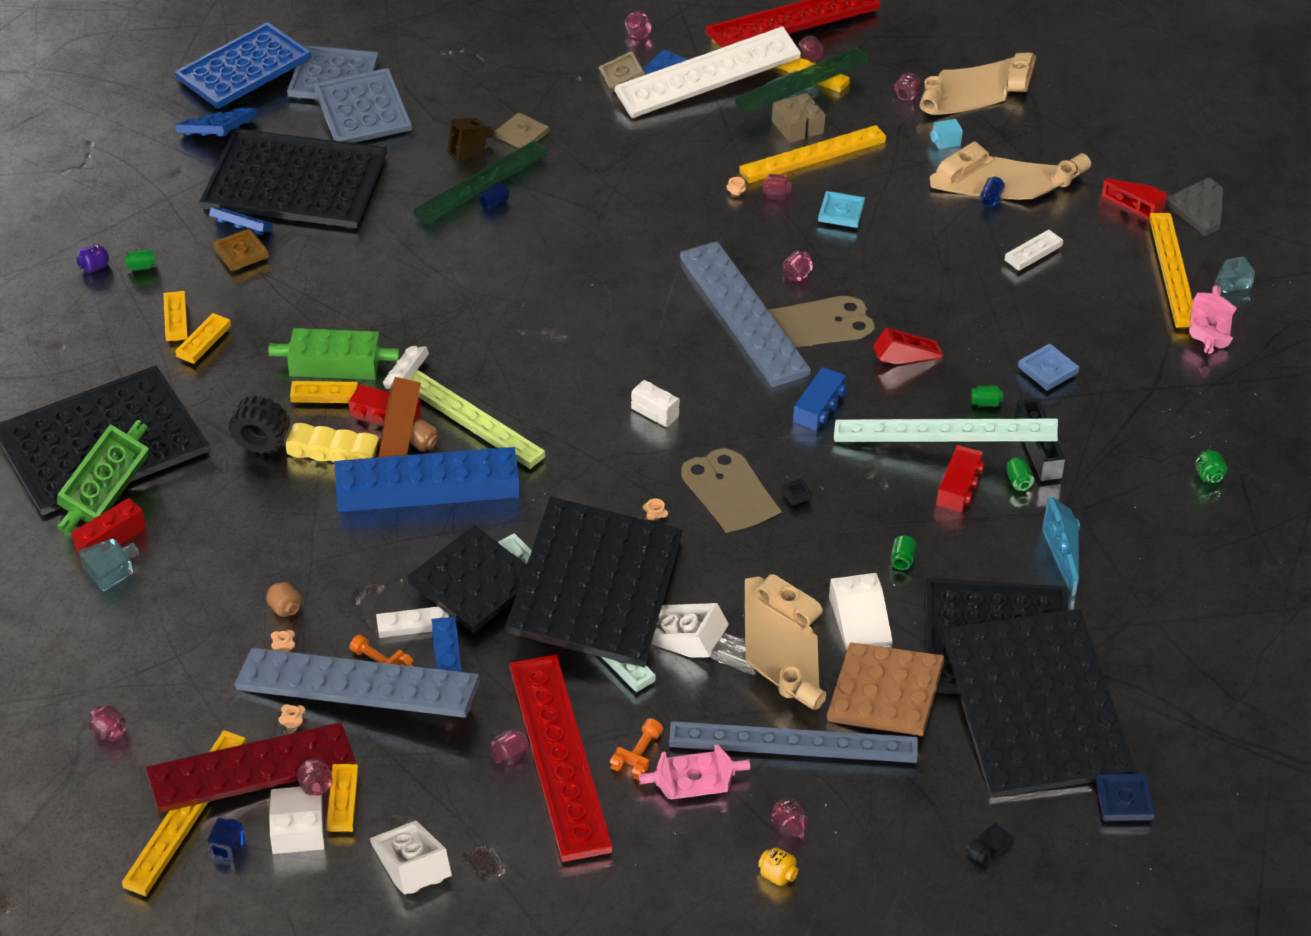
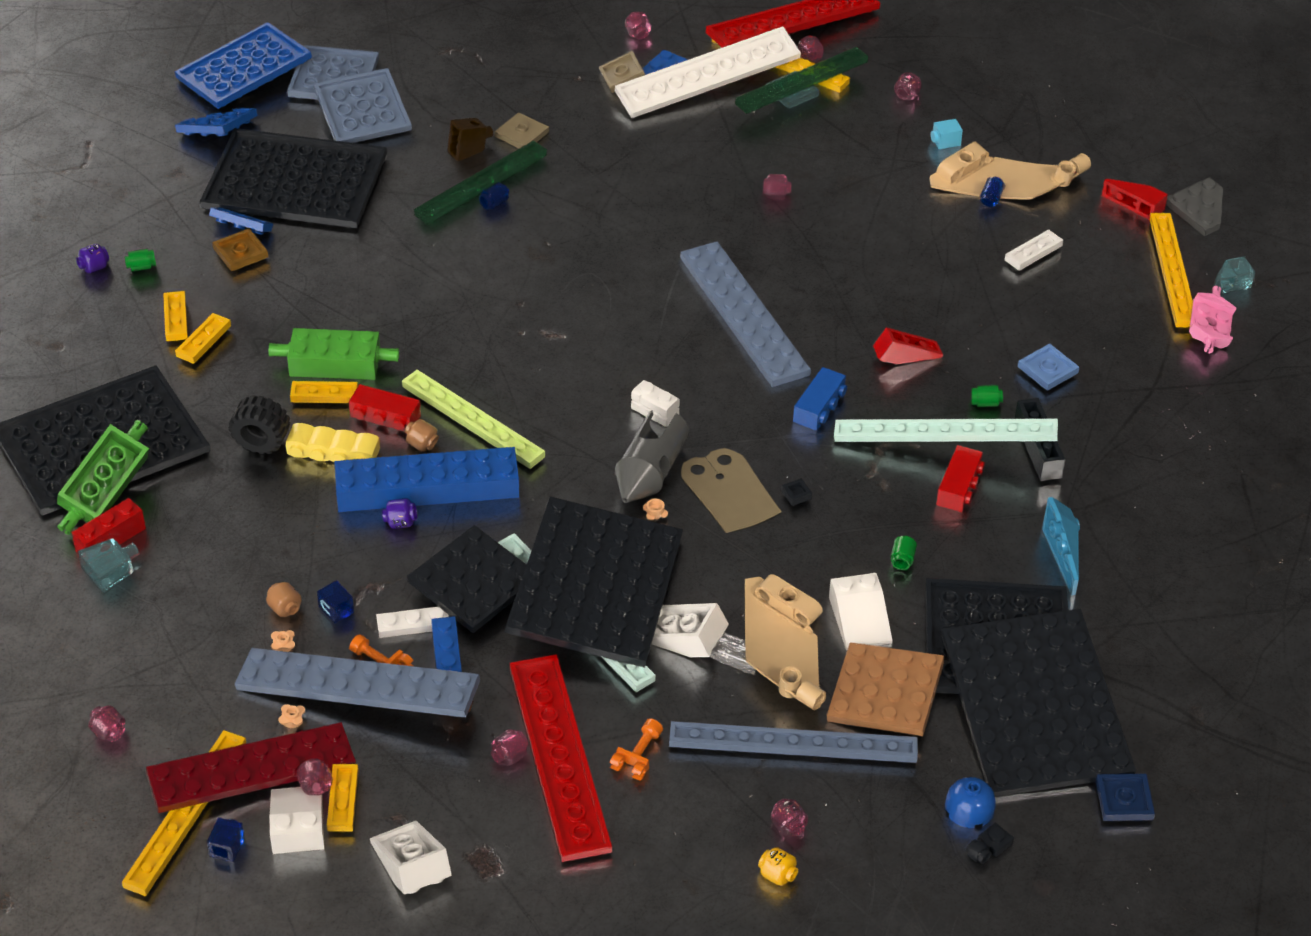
dark orange brick [377,377,421,458] -> none
white plate [383,346,429,389] -> none
bright pink plate [639,745,750,799] -> none
light nougat plate [727,177,746,195] -> none
yellow plate [739,125,886,184] -> none
dark tan piece [768,296,875,347] -> none
dark tan piece [772,93,825,143] -> none
clear pink head [783,251,813,281] -> none
medium azure plate [818,191,865,228] -> none
tan panel [920,52,1036,115] -> none
green brick [1006,457,1034,490] -> none
green head [1195,450,1228,483] -> none
none -> clear blue brick [317,580,354,623]
none -> dark purple head [382,498,417,529]
none -> dark grey piece [615,410,689,503]
none -> blue cylinder [944,777,996,828]

